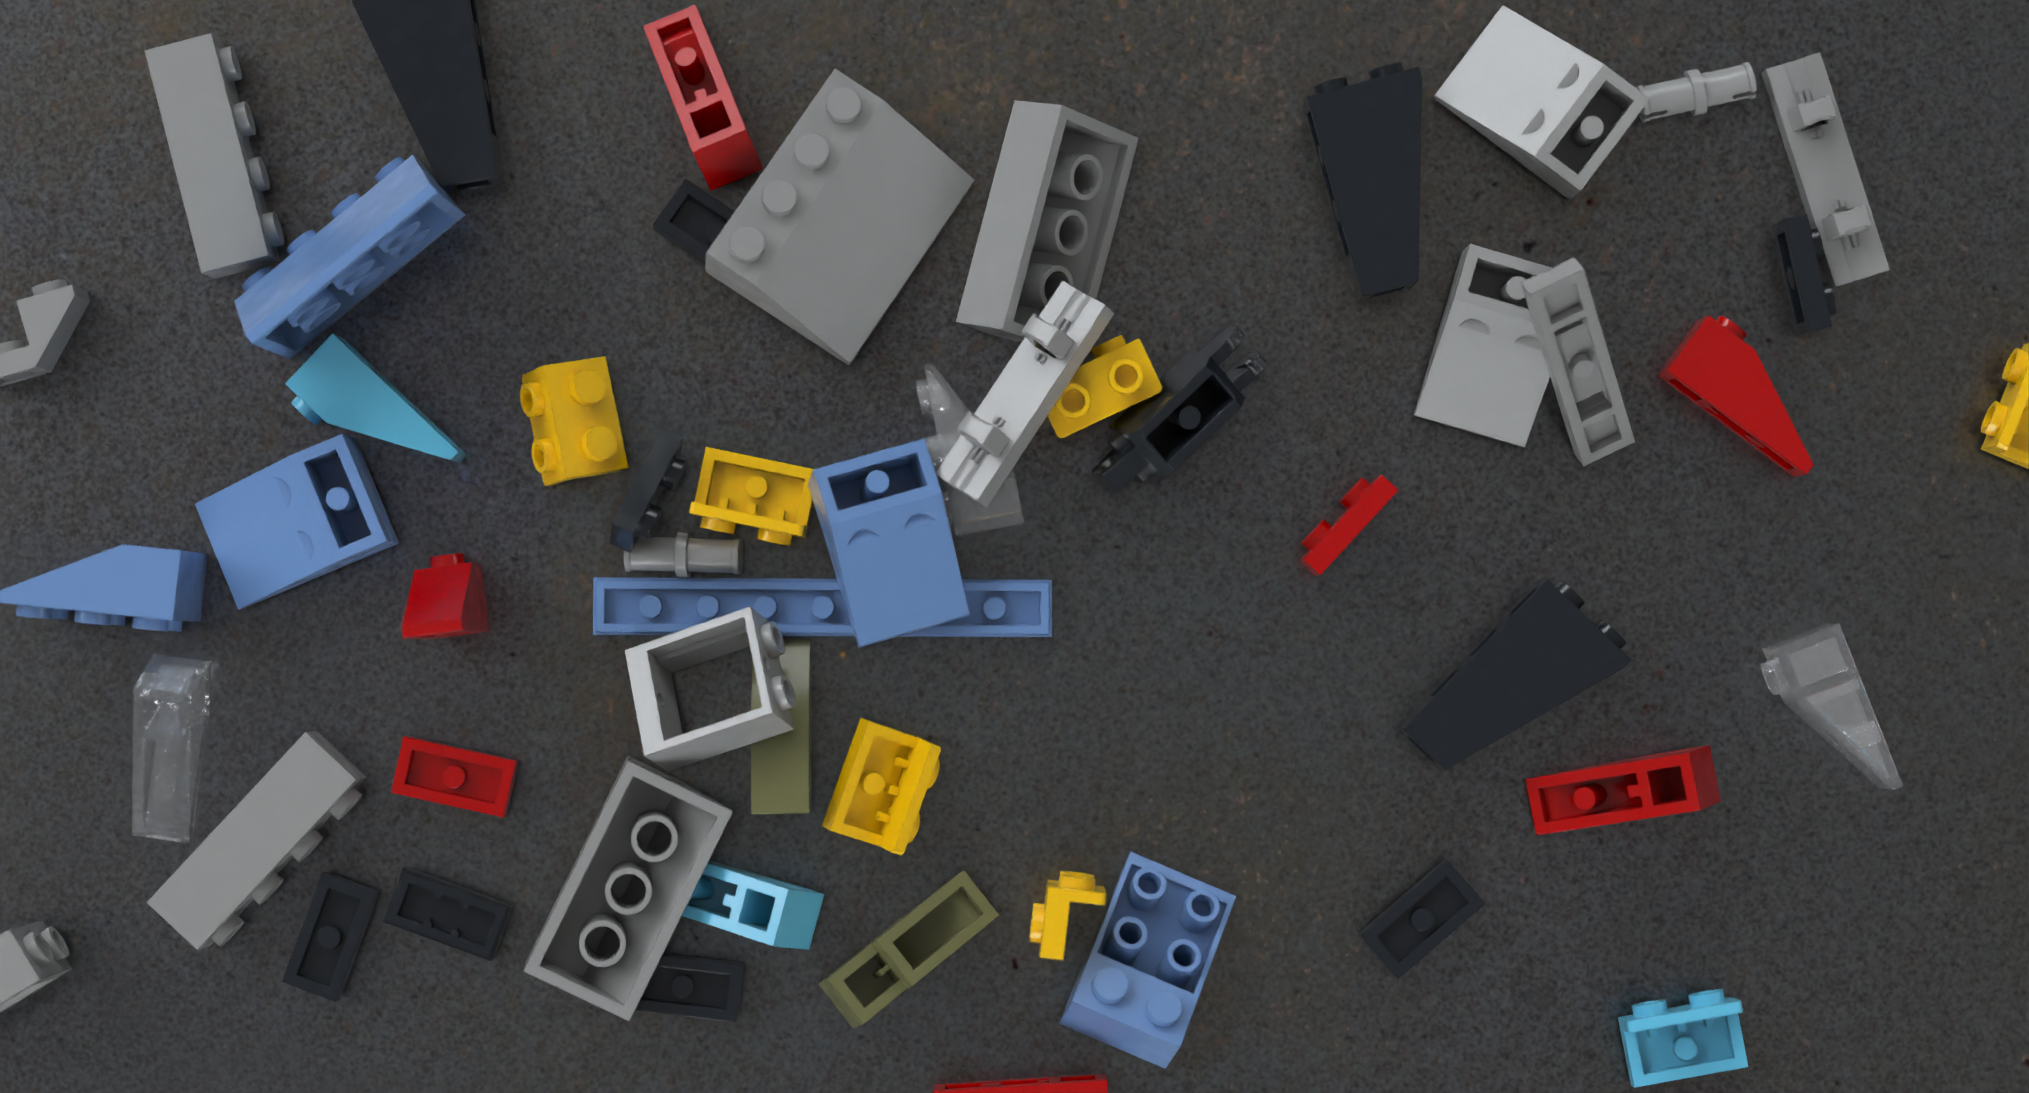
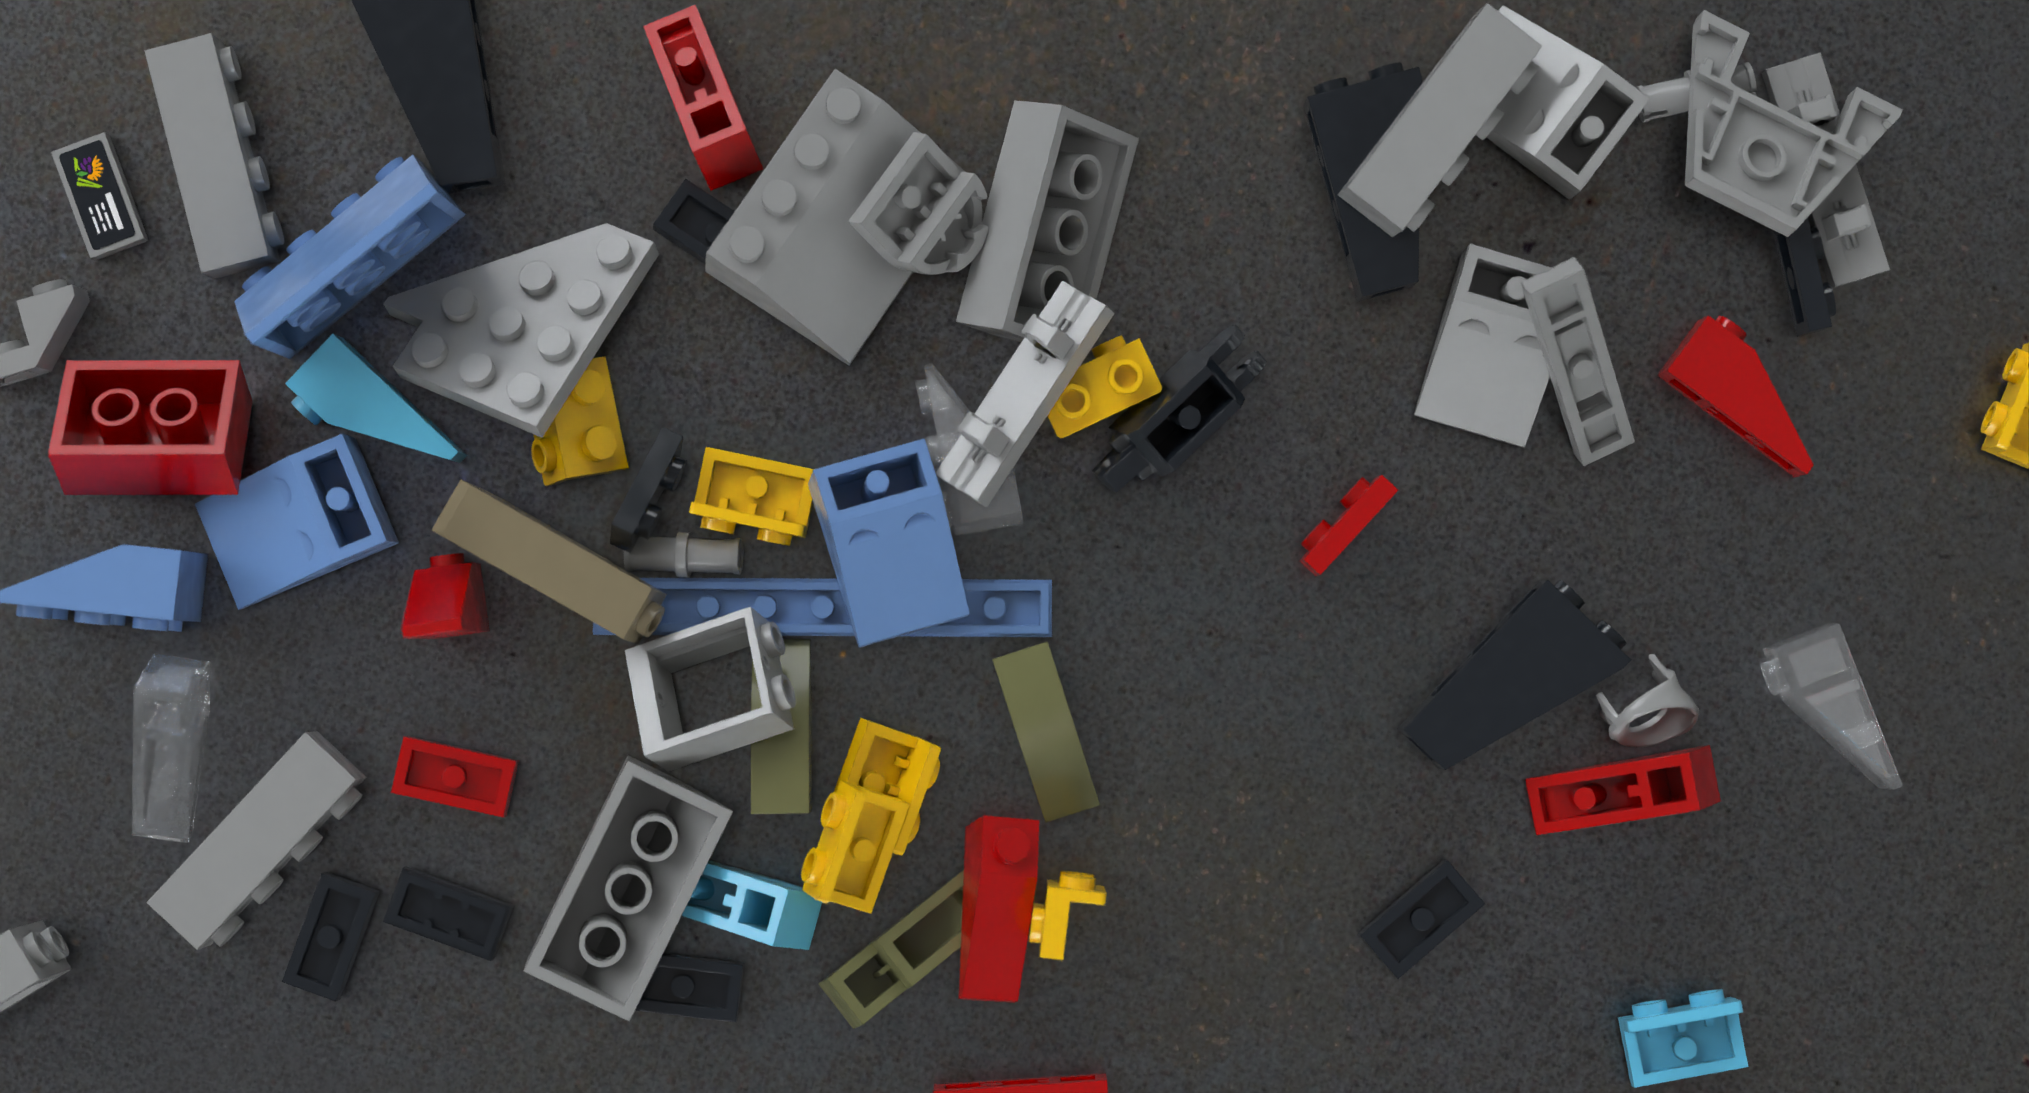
medium blue slope [1059,852,1236,1069] -> none
none -> red brick [48,360,253,495]
none -> tile [51,132,149,261]
none -> light grey wing [384,223,659,438]
none -> dark tan slope [432,479,667,644]
none -> yellow bracket [801,780,910,914]
none -> light grey slope [848,132,988,275]
none -> red slope [959,815,1039,1003]
none -> olive slope [992,641,1100,823]
none -> light grey brick [1338,3,1542,237]
none -> light grey piece [1596,654,1699,747]
none -> light grey wing [1685,10,1903,237]

